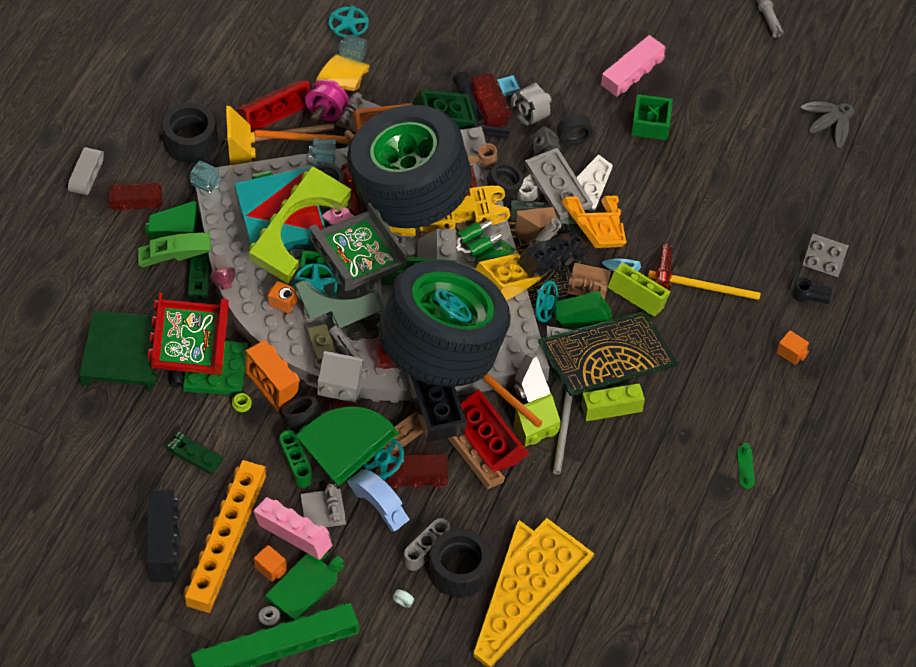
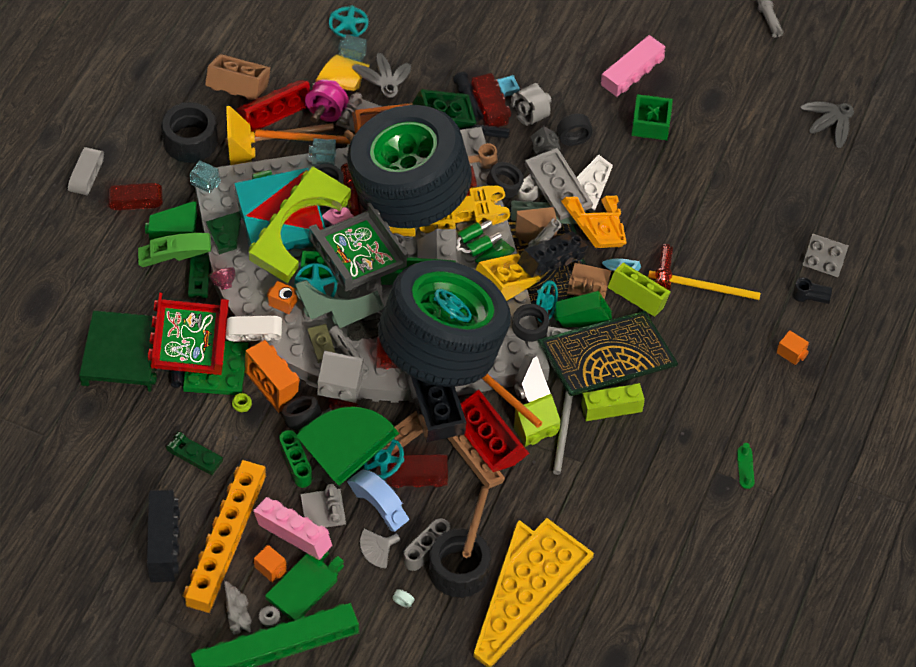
none -> medium nougat brick [205,54,271,100]
none -> dark green wing [206,211,242,255]
none -> light grey hinge [225,581,251,634]
none -> white beam [226,316,282,342]
none -> dark grey plant [352,53,411,98]
none -> light grey hand [360,529,400,568]
none -> medium nougat piece [462,486,489,558]
none -> black tyre [512,304,549,342]

